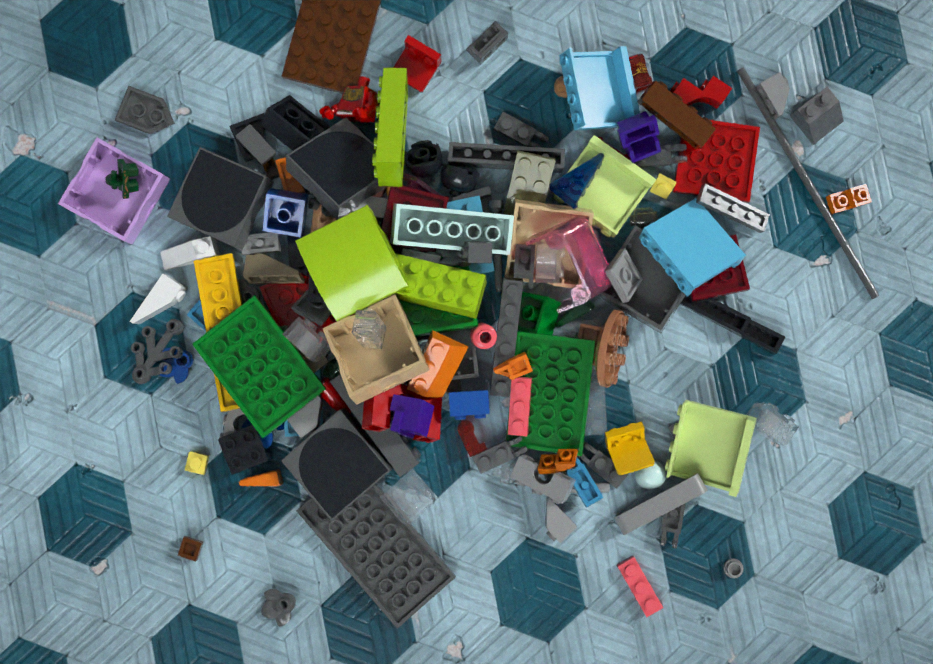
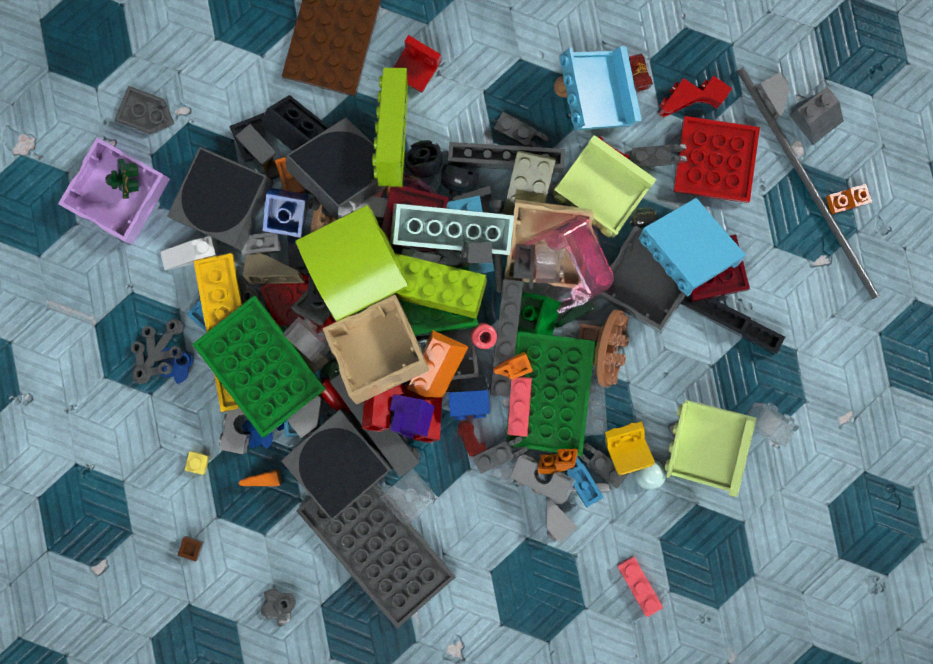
white slope [130,274,187,324] -> none
black bracket [218,425,273,475] -> none
red torso [319,76,379,122] -> none
clear brick [352,309,387,349] -> none
dark grey hinge [466,21,508,65] -> none
clear blue wing [550,153,604,210] -> none
light grey tile [605,248,643,303] -> none
light grey beam [614,473,708,535] -> none
dark purple plate [617,111,661,163] -> none
reddish brown brick [637,81,716,149] -> none
light yellow plate [650,173,676,200] -> none
dark grey hinge [660,503,686,549] -> none
plate [696,183,770,233] -> none
light grey plate [723,558,743,578] -> none

